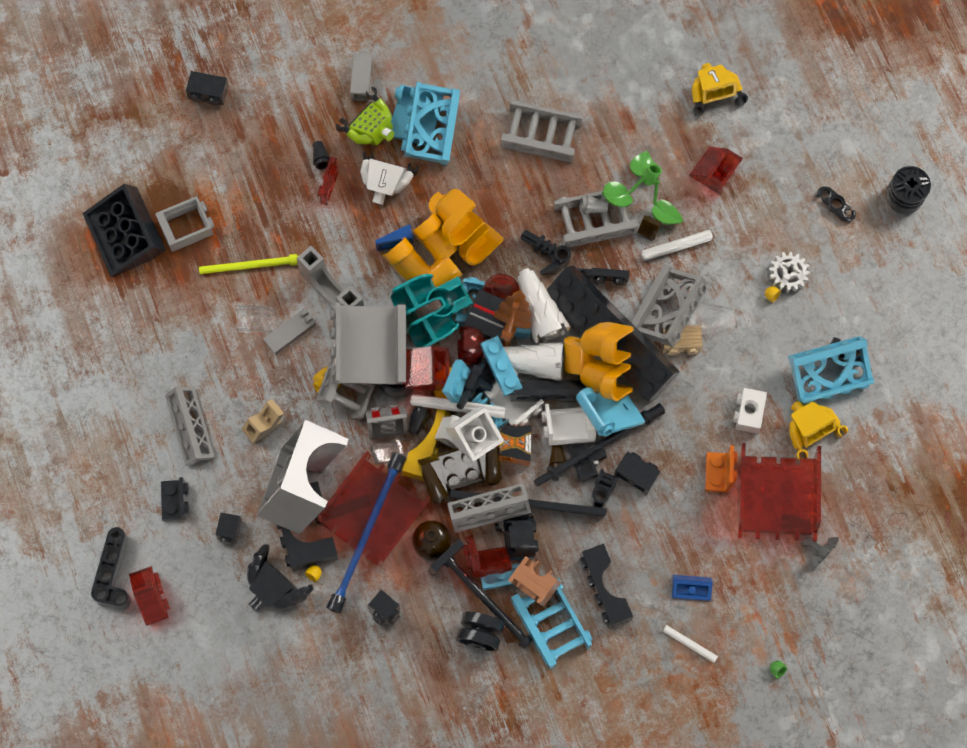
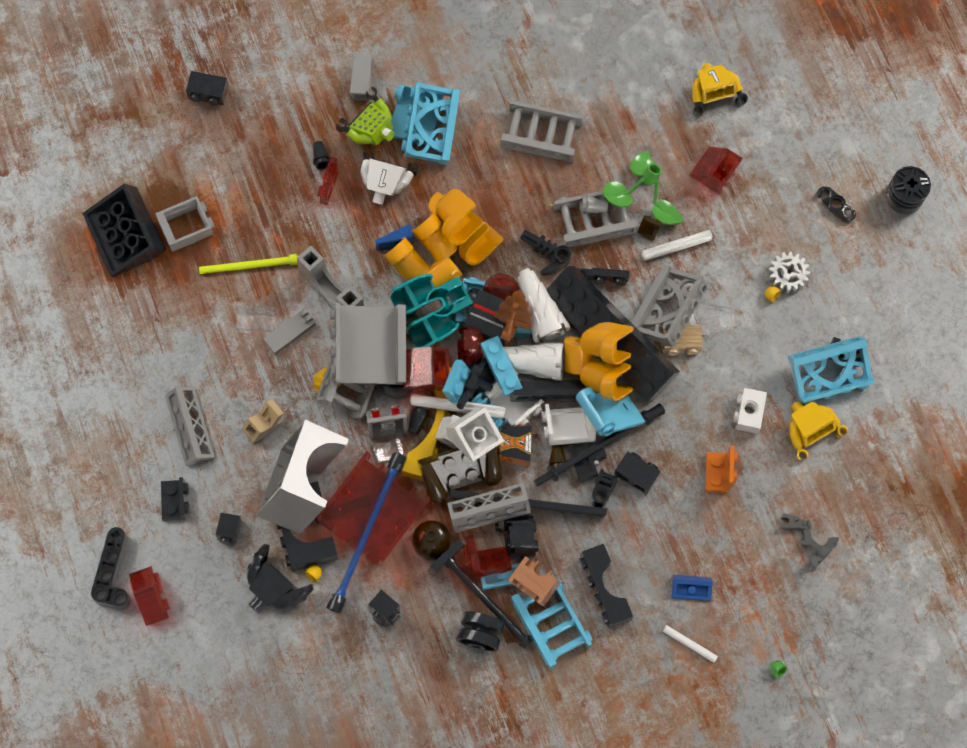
clear red windscreen [738,443,821,542] -> none

